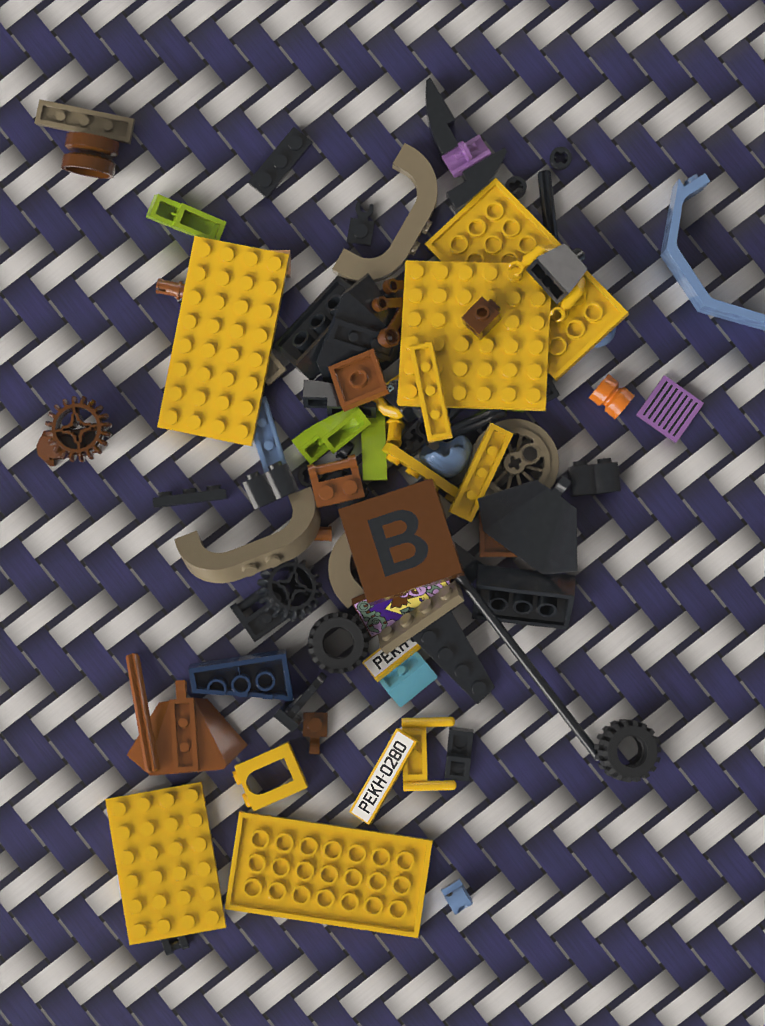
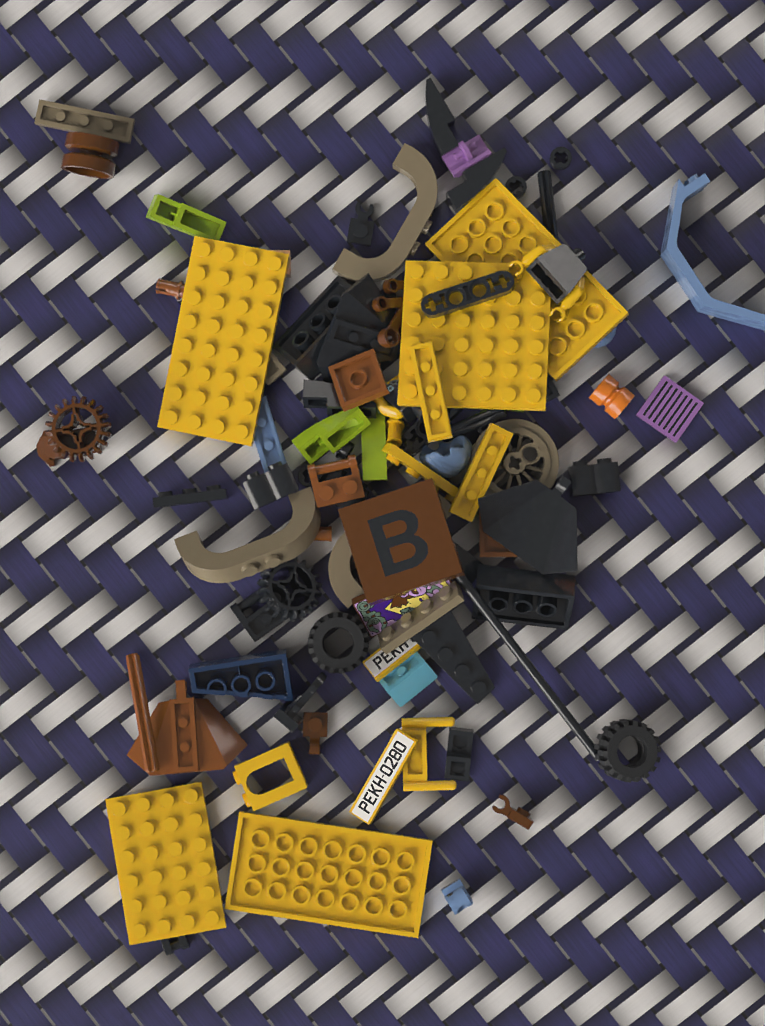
black plate [248,127,313,199] -> none
reddish brown brick [461,297,501,340] -> none
none -> black beam [421,271,515,318]
none -> reddish brown plate [492,794,533,830]

